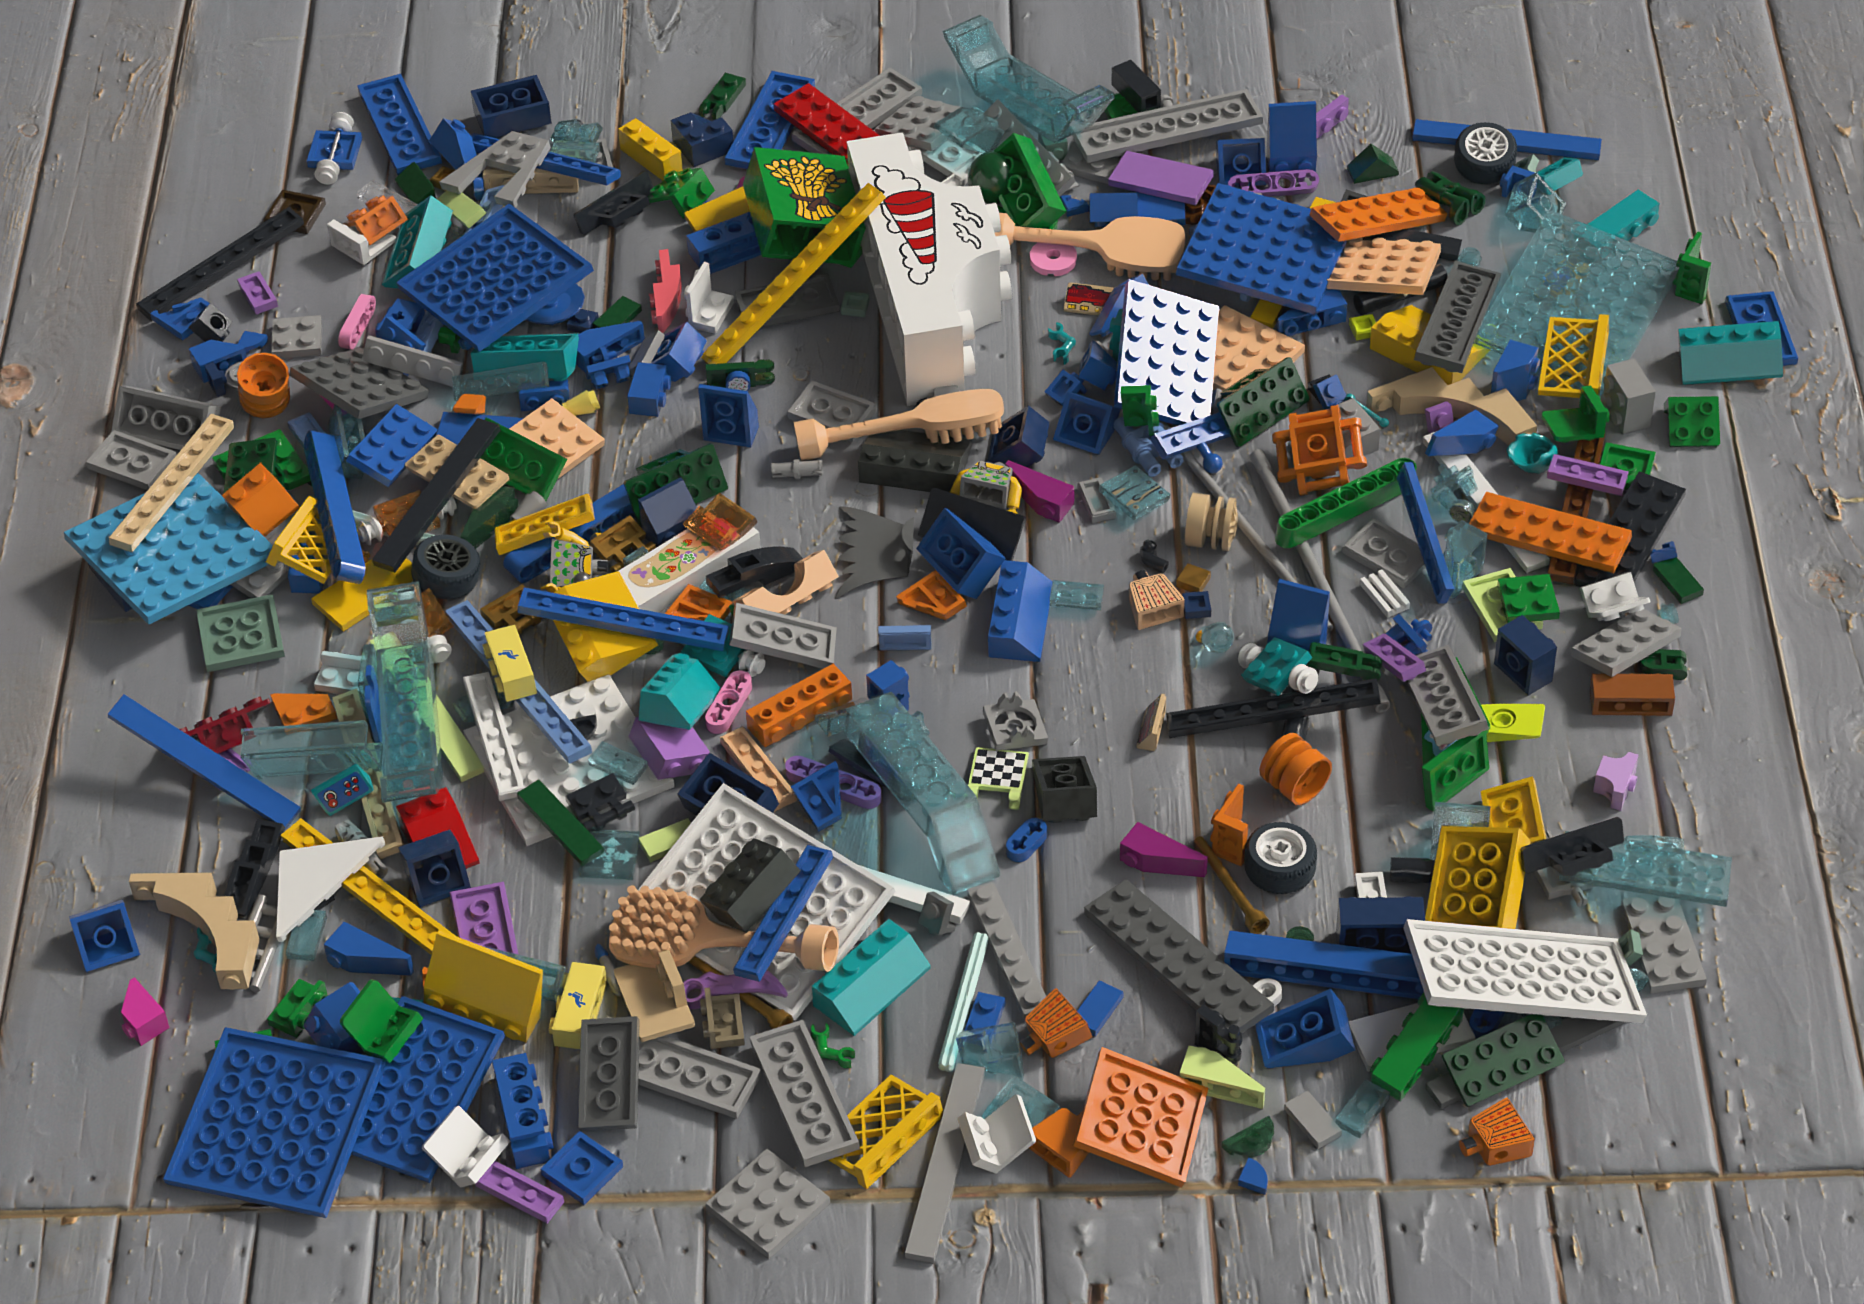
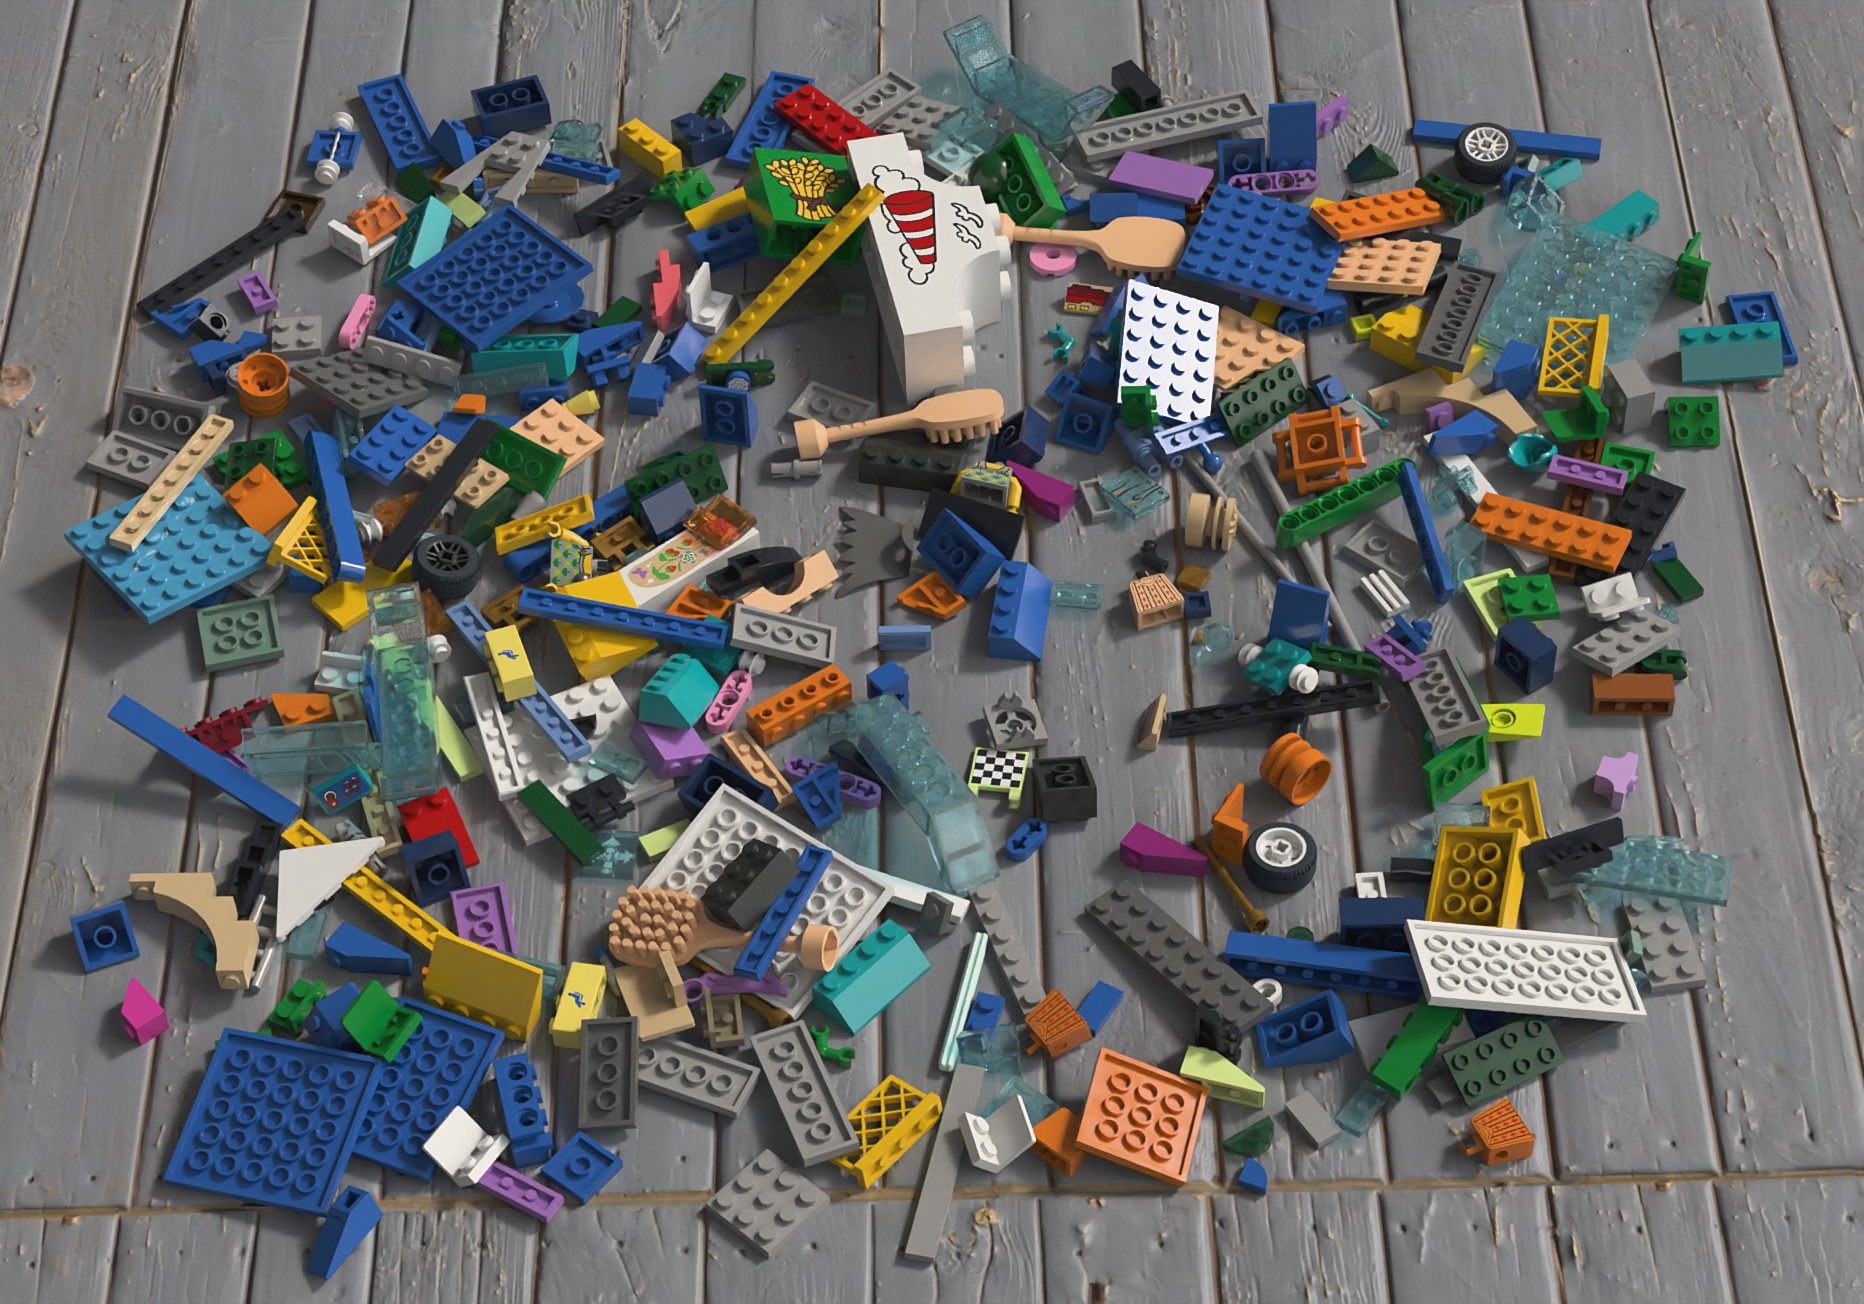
tile [1449,499,1476,524] -> none
none -> blue slope [307,1185,383,1280]

